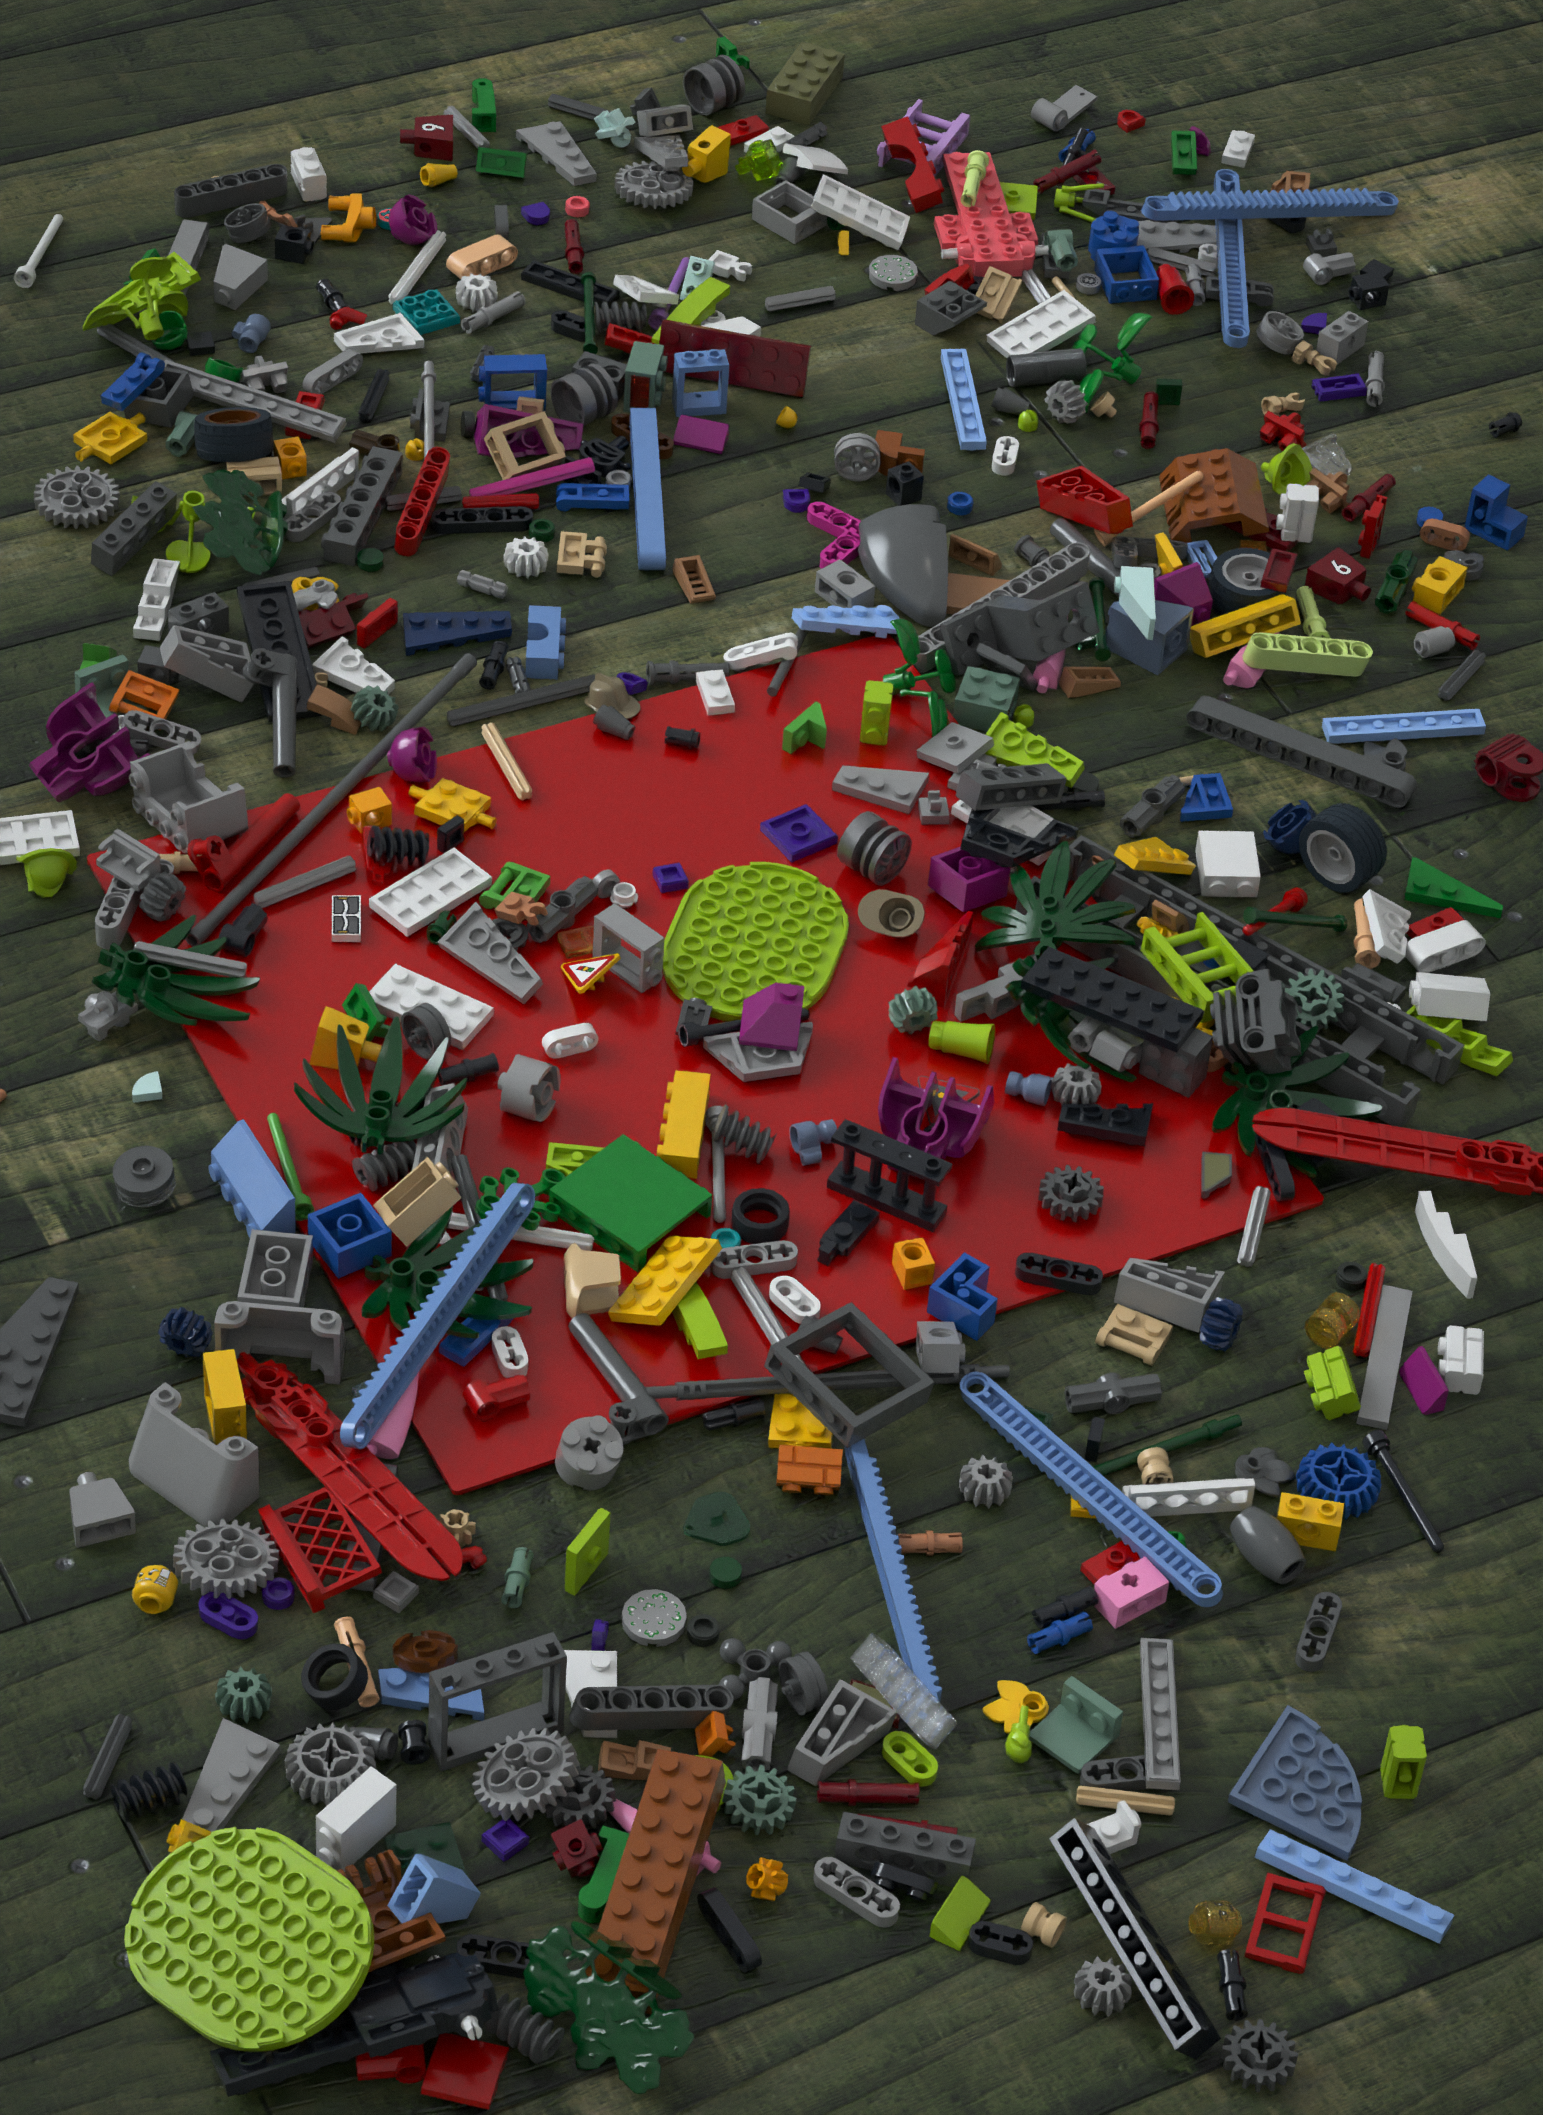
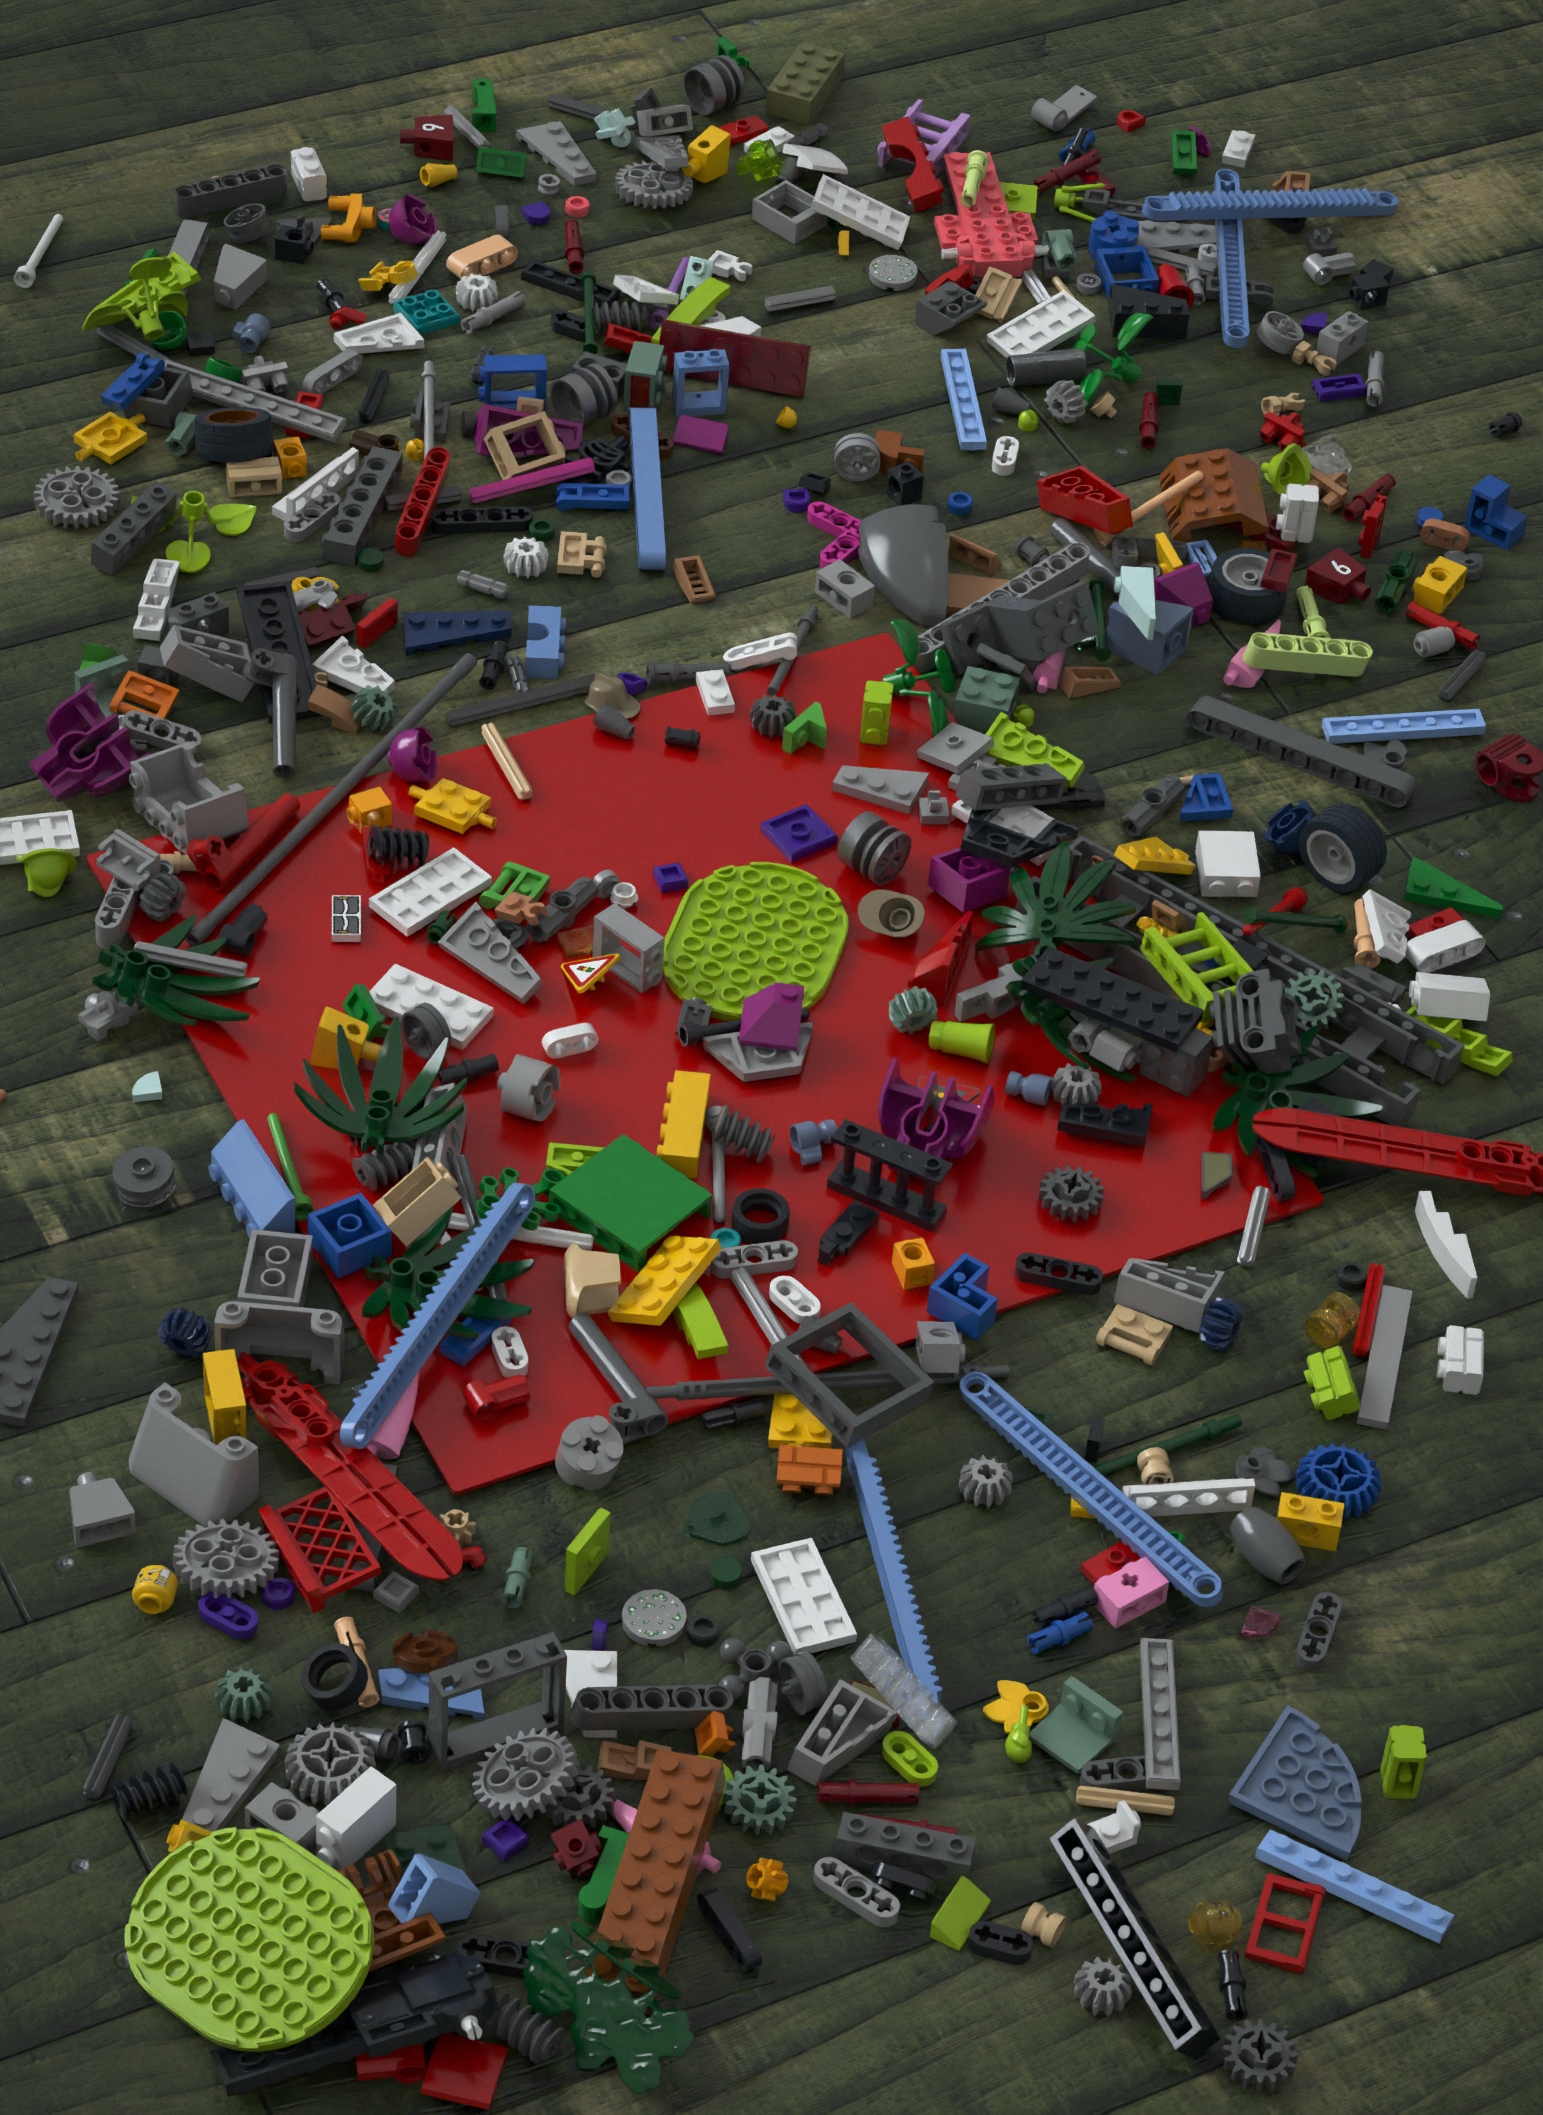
dark green plant [192,469,288,576] -> none
light grey axle [253,856,356,908] -> none
nougat piece [259,201,298,228] -> none
black tile [437,815,464,853] -> none
red axle [462,493,539,509] -> none
light blue wing [791,605,900,638] -> none
nougat pin [897,1530,963,1556] -> none
dark grey piece [1064,1373,1162,1414] -> none
yellow brick [1190,594,1301,658] -> none
black piece [1362,1430,1444,1553] -> none
magenta slope [1399,1346,1449,1415] -> none
none -> light grey brick [245,1782,319,1851]
none -> yellow piece [358,261,418,291]
none -> light grey bush [538,174,560,195]
none -> dark grey gear [750,694,796,738]
none -> white plate [751,1538,857,1656]
none -> black wedge [1108,284,1189,339]
none -> clear pink tile [1241,1605,1282,1638]

